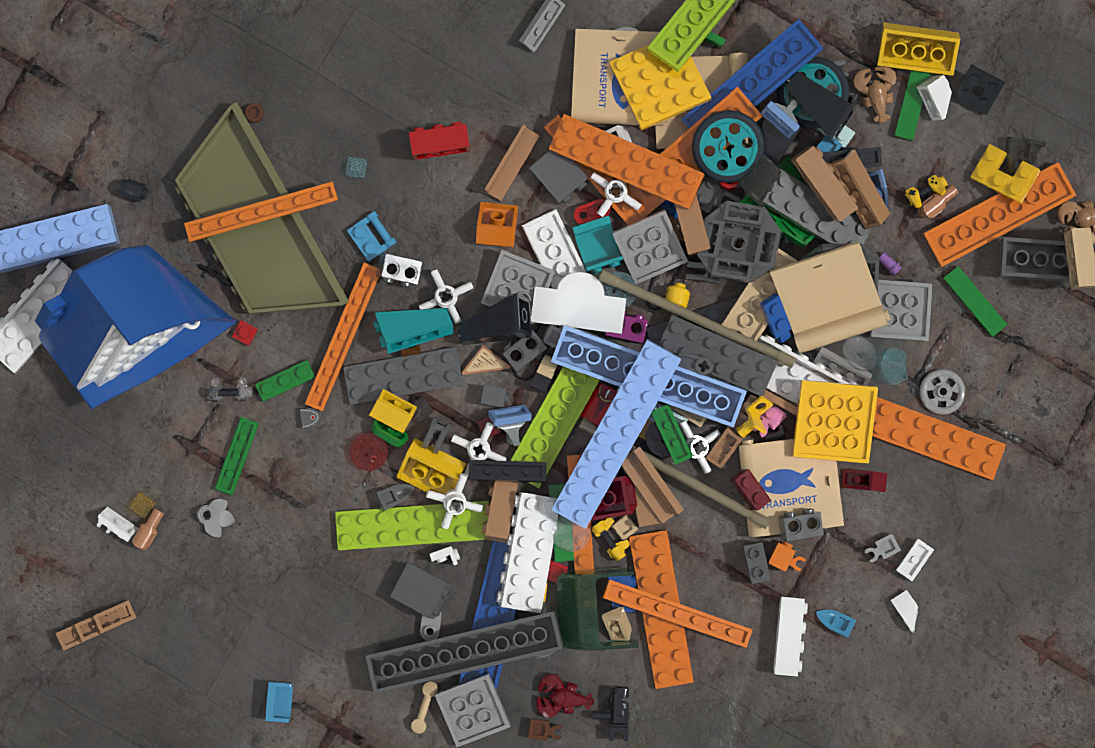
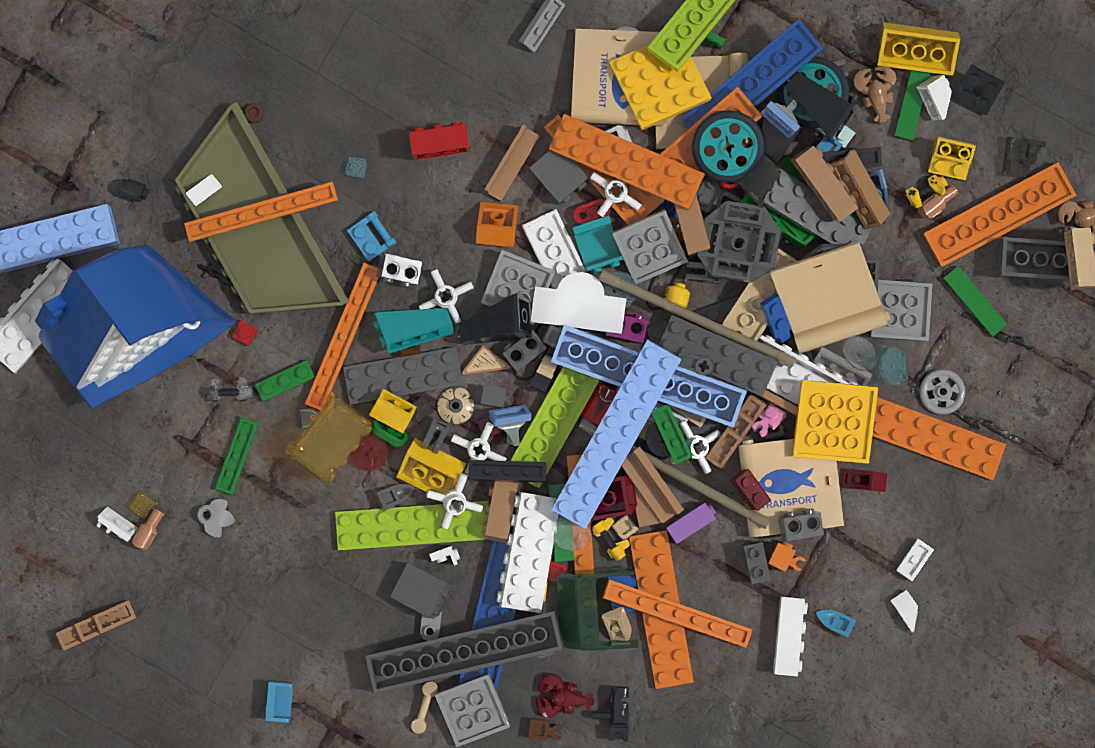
yellow bracket [736,396,773,438] -> none
light grey plate [864,533,901,562] -> none
medium lavender pin [879,252,902,276] -> none
yellow plate [970,144,1040,204] -> none
none -> white sticker [186,174,222,206]
none -> clear yellow windscreen [284,391,372,483]
none -> tan dish [437,387,475,425]
none -> medium lavender brick [666,503,716,544]
none -> yellow brick [928,136,976,181]

